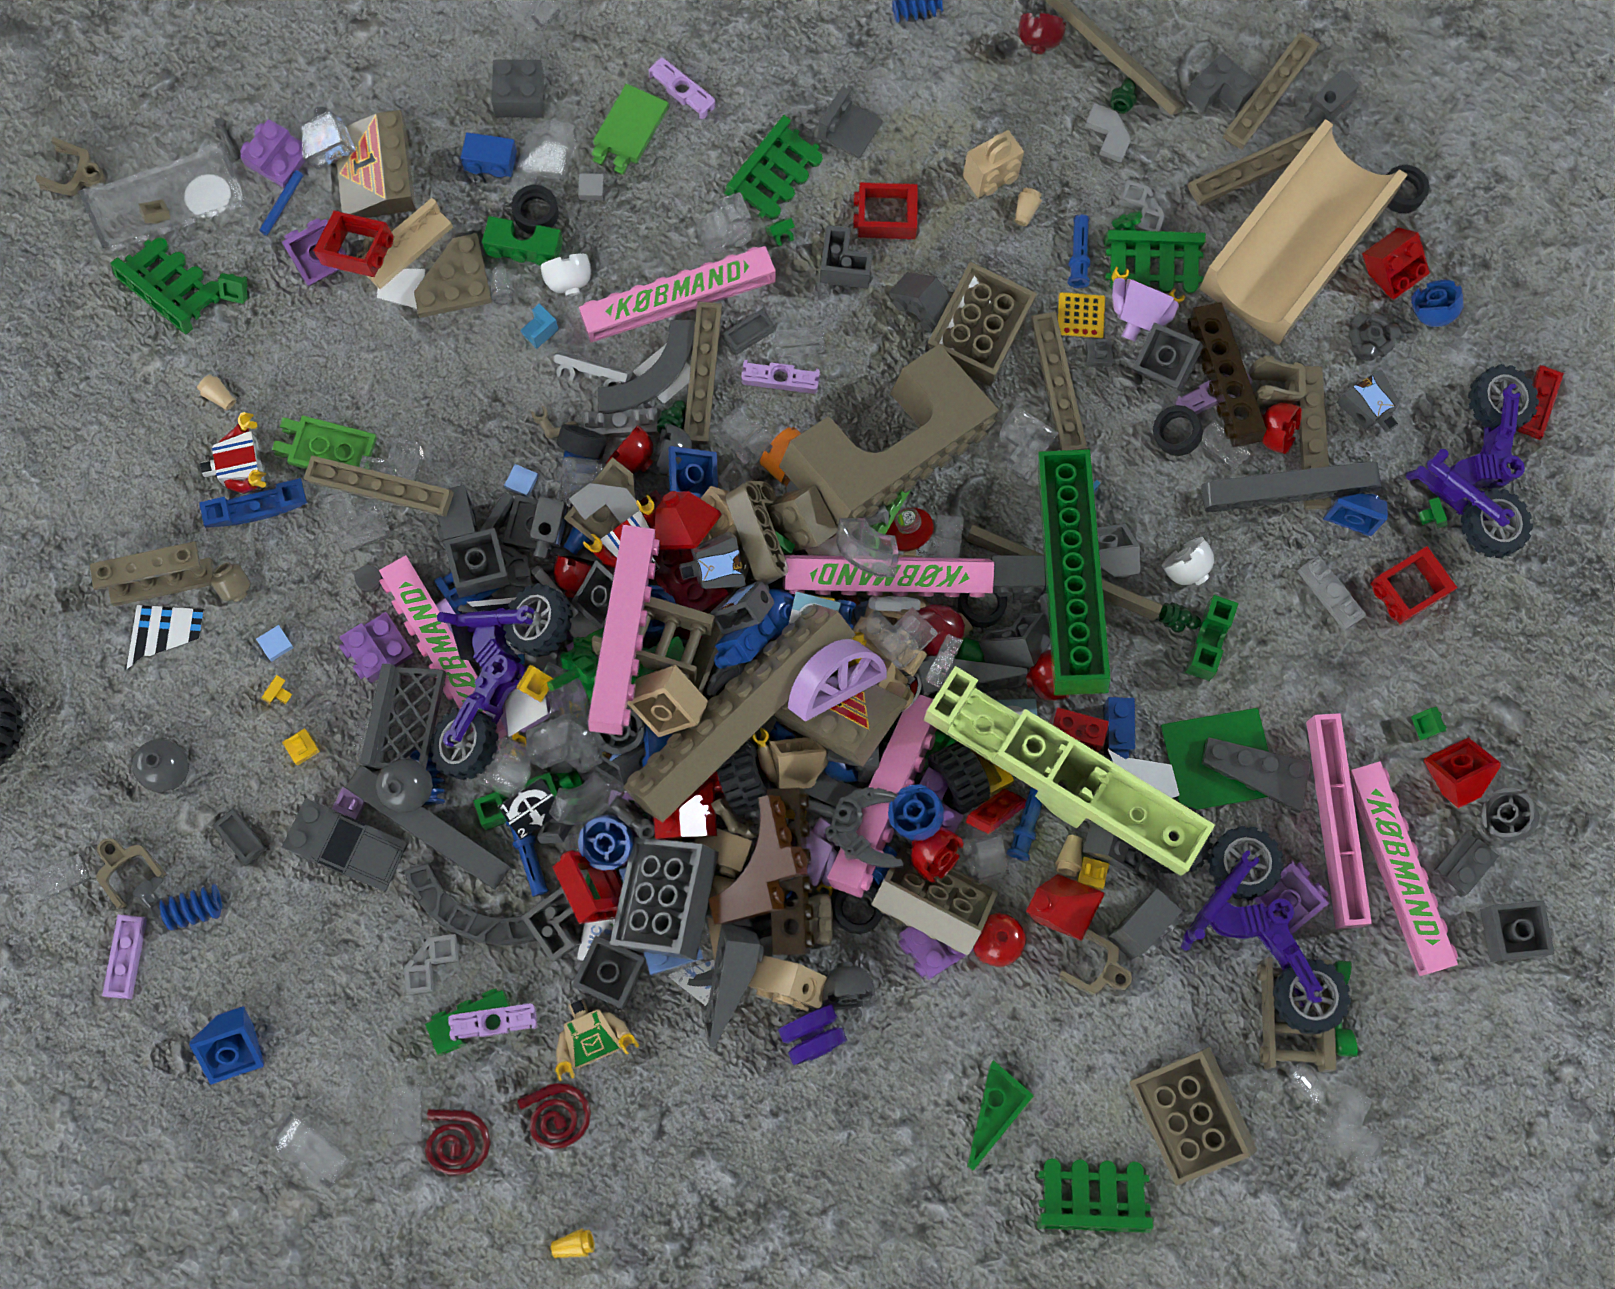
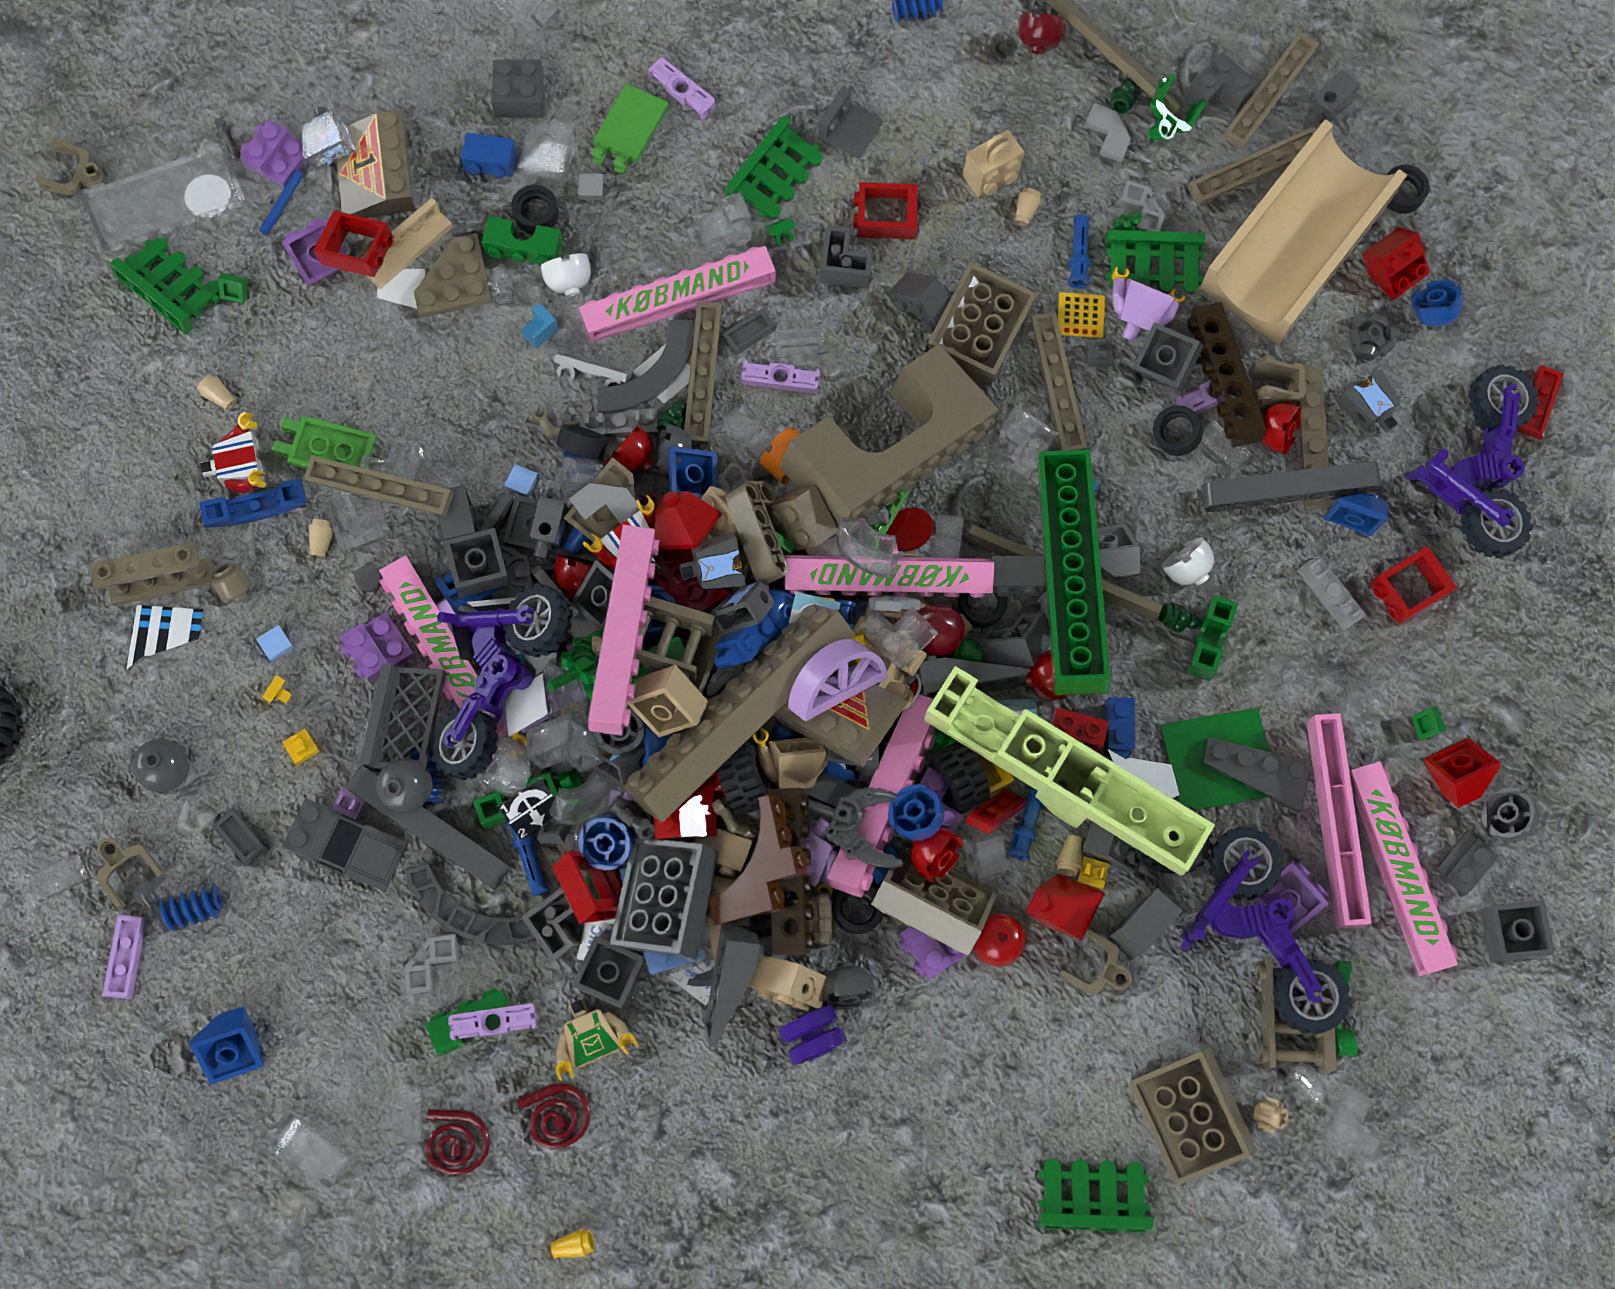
dark tan plate [138,199,170,224] -> none
yellow tile [516,665,553,702] -> none
tile [894,508,921,534] -> none
clear plate [925,634,963,688] -> none
green wing [967,1060,1034,1171] -> none
green tile [1419,497,1447,529] -> none
none -> tan cone [309,519,335,558]
none -> green piece [1148,74,1207,142]
none -> tan gear [1253,1097,1288,1134]

